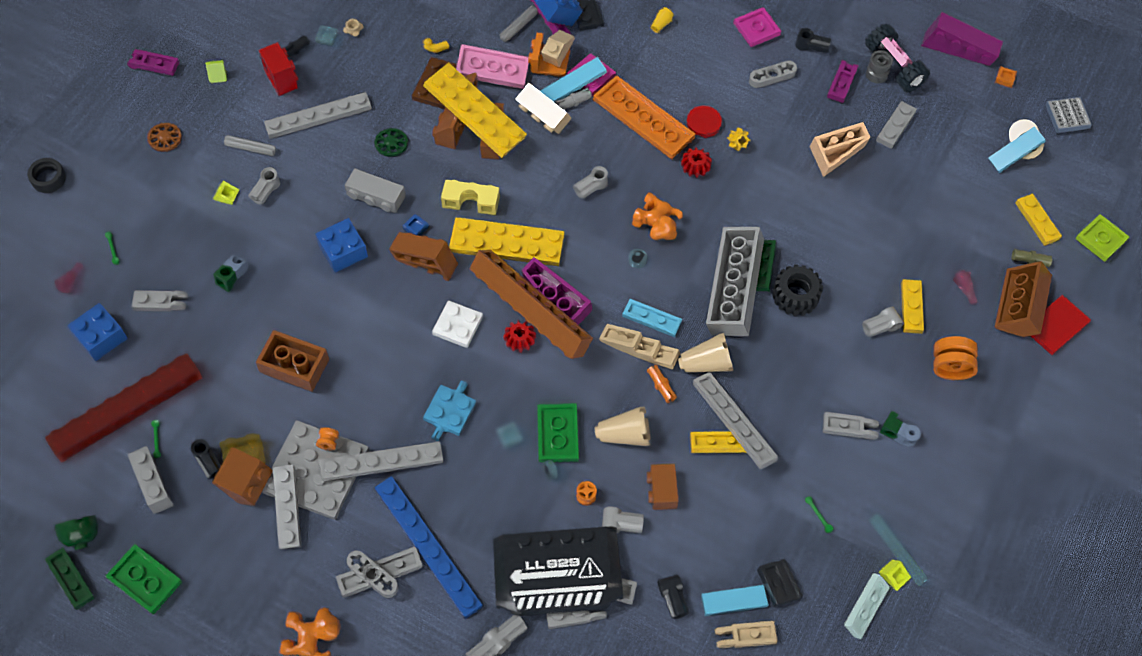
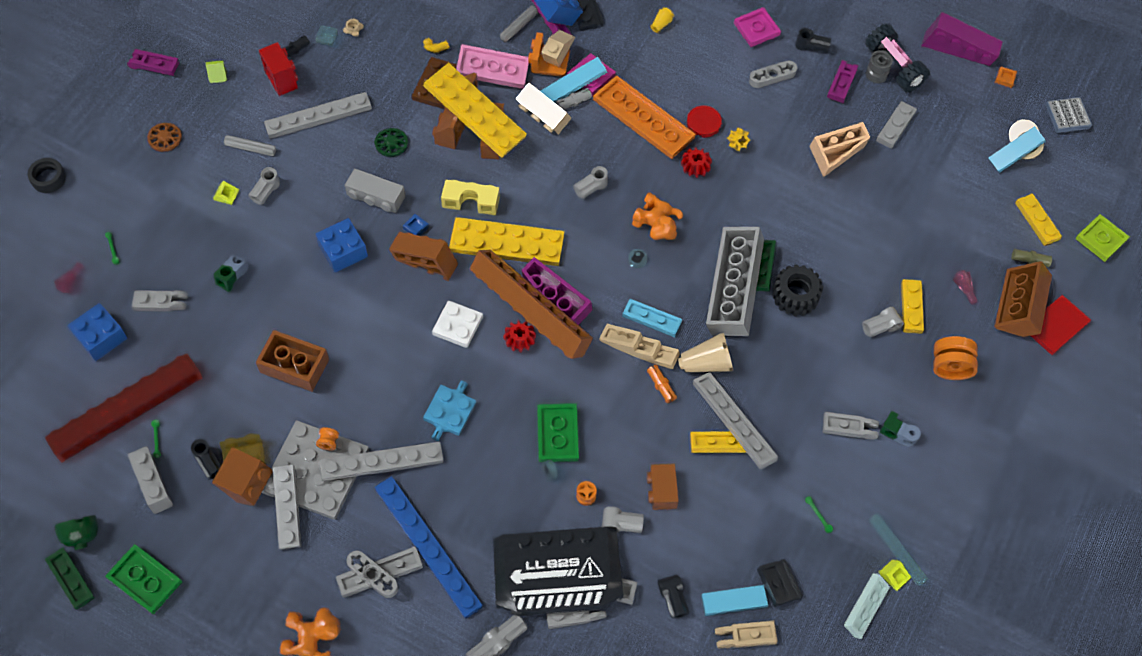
clear light blue plate [496,422,523,449] -> none
tan cone [595,406,650,446] -> none

